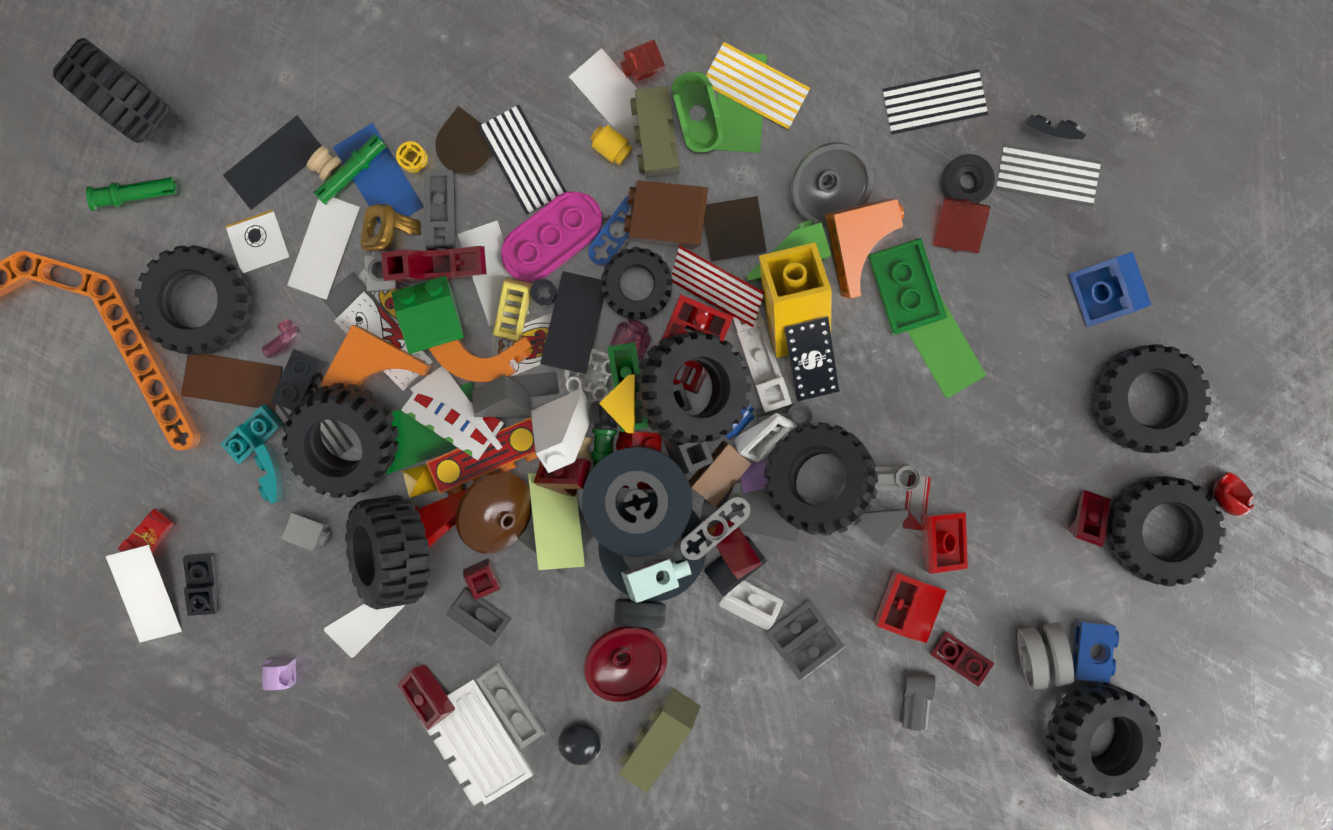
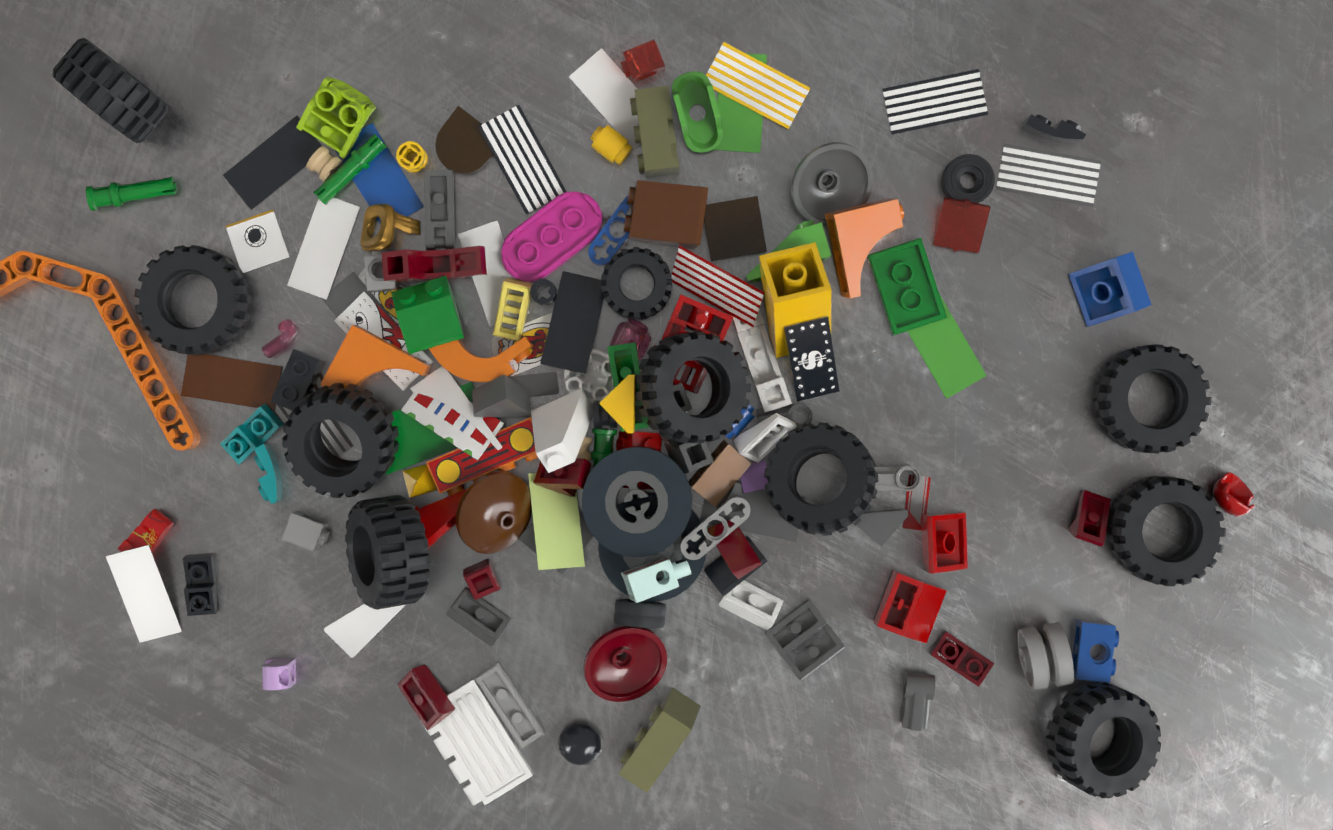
none -> lime slope [296,76,376,159]

